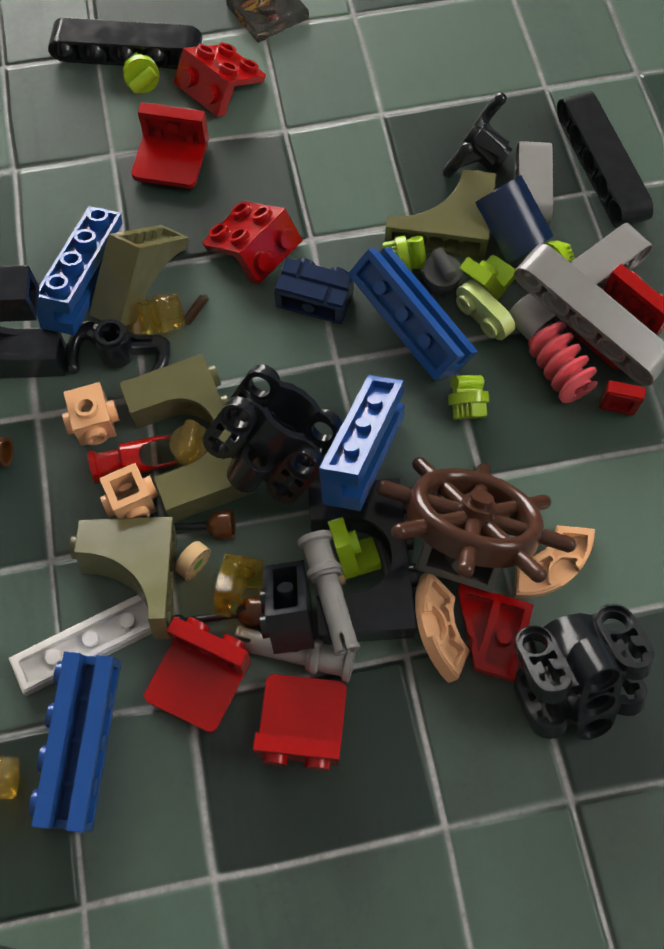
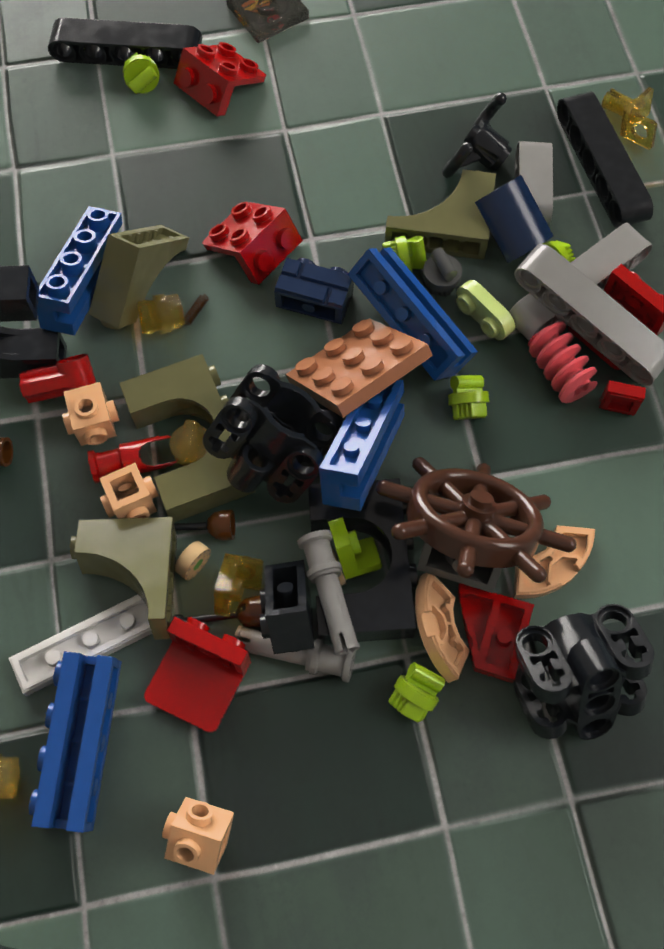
black piece [65,319,171,374] -> none
red bracket [131,102,209,189] -> none
red bracket [253,674,347,771] -> none
lime bracket [459,255,516,301] -> none
none -> red piece [19,354,97,403]
none -> light nougat brick [162,797,234,875]
none -> nougat plate [285,318,433,418]
none -> lime piece [388,662,445,723]
none -> clear yellow bracket [602,87,657,150]

